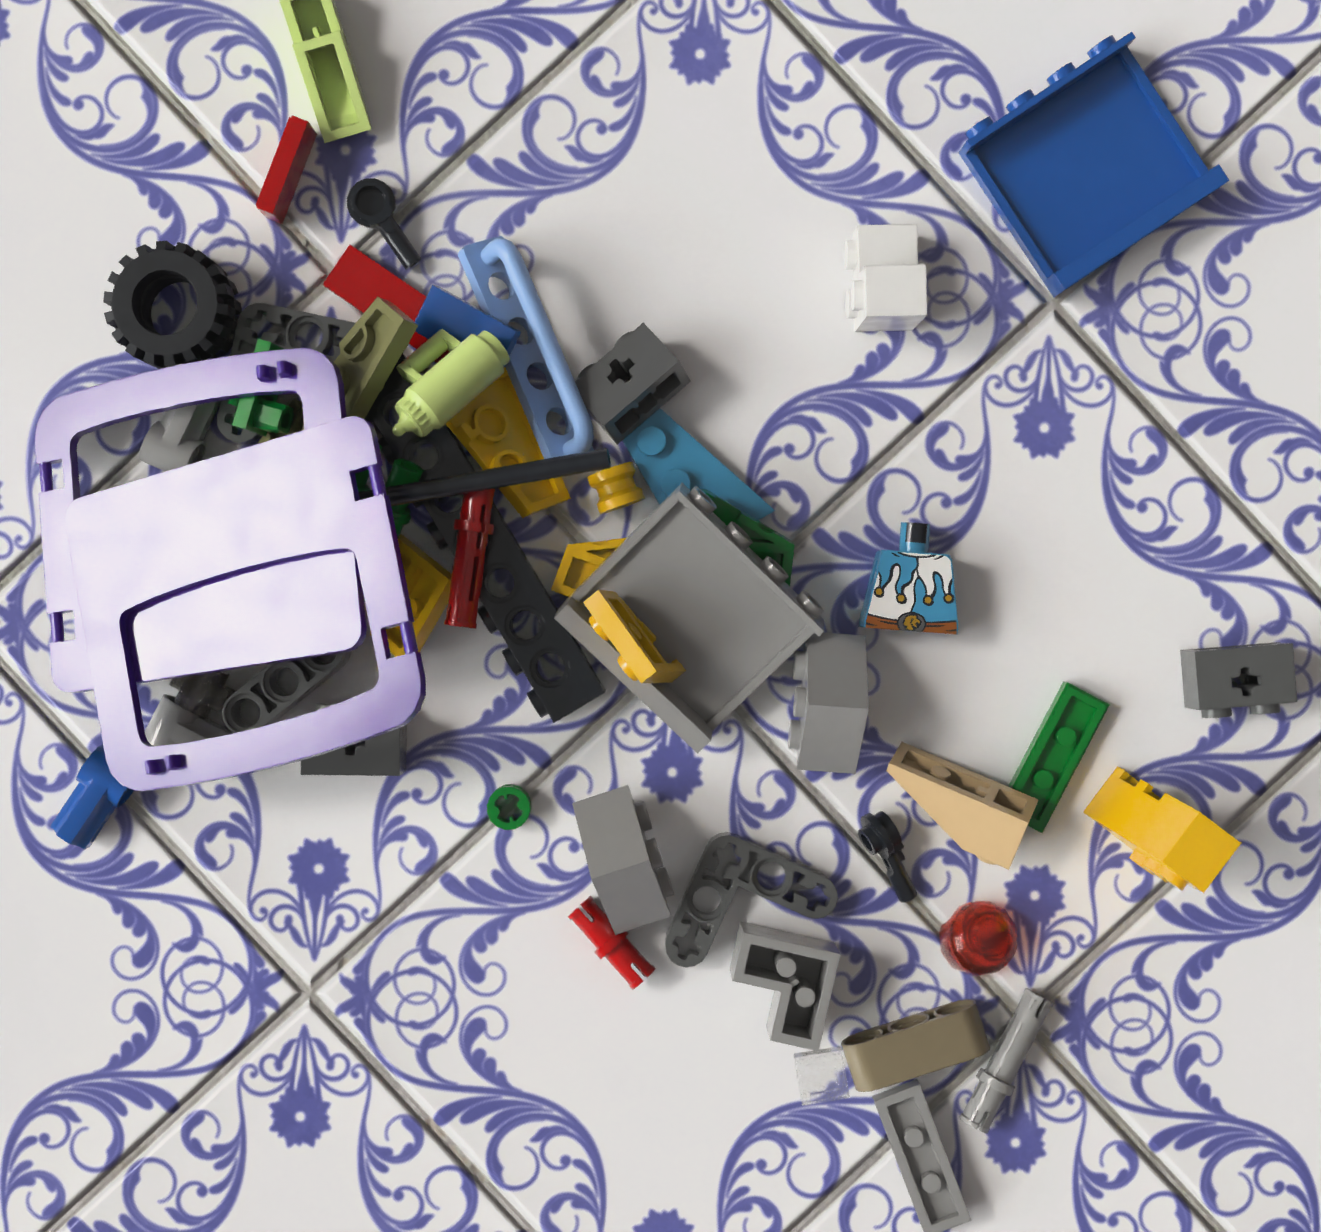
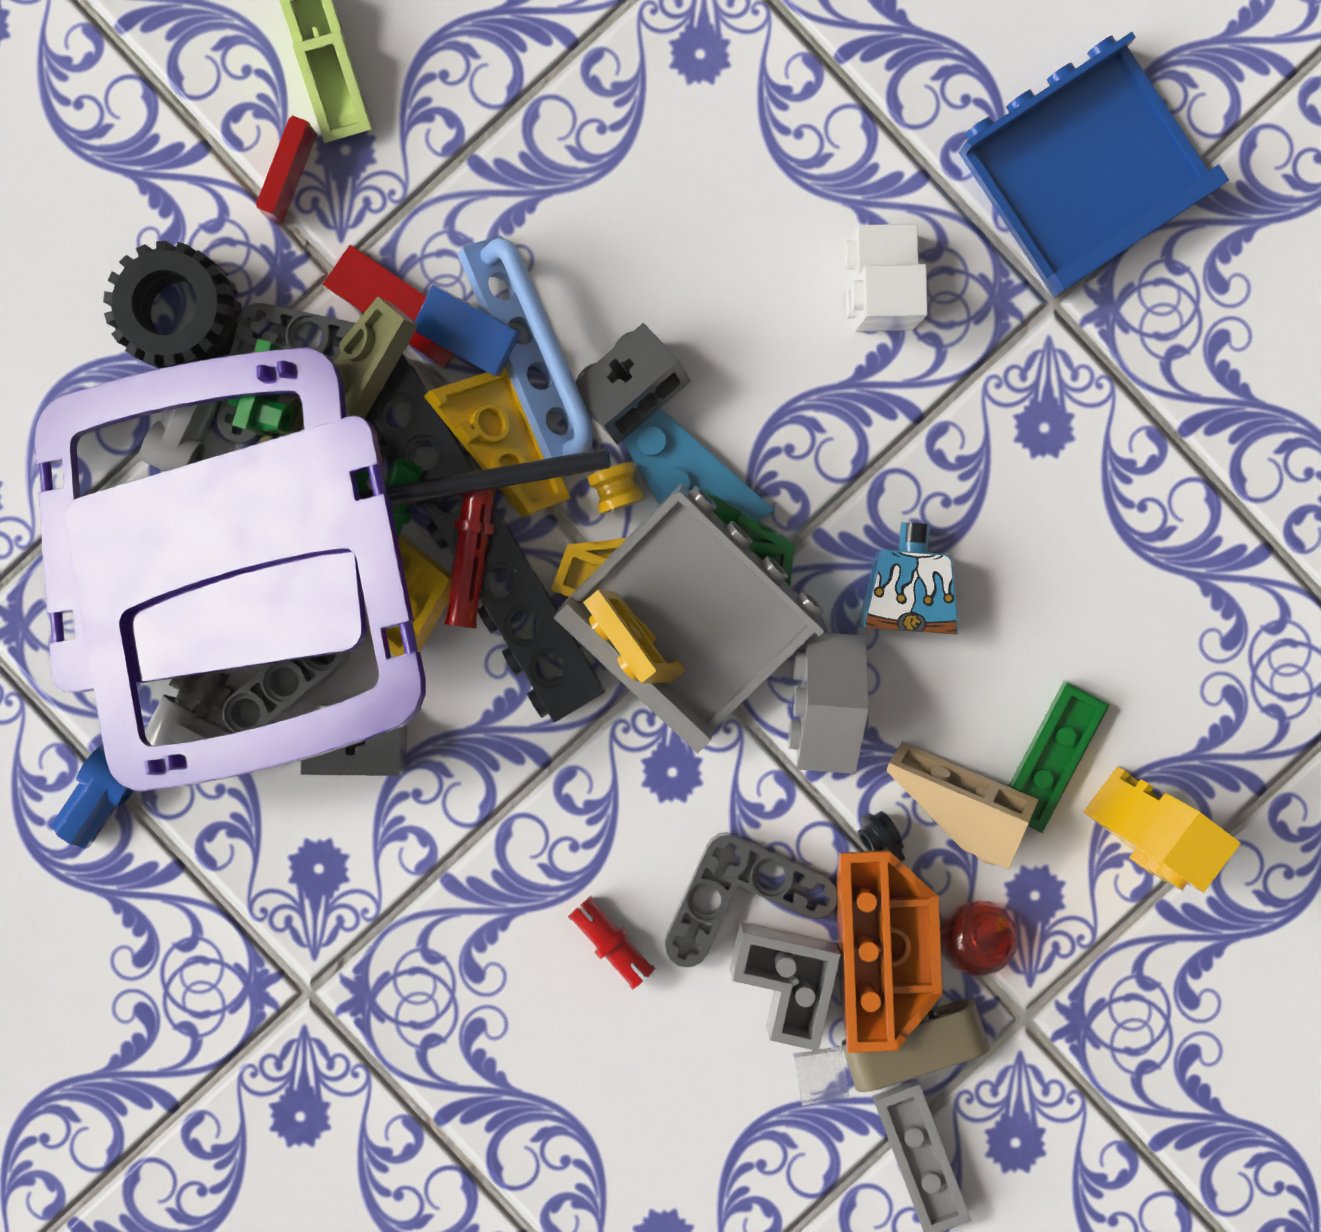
black plate [347,178,421,270] -> none
yellowish green piece [392,329,510,437] -> none
green bush [487,784,532,830] -> none
light grey brick [572,785,674,935] -> none
light grey pin [959,988,1054,1134] -> none
dark grey brick [1180,642,1297,718] -> none
none -> orange wedge [836,850,942,1053]

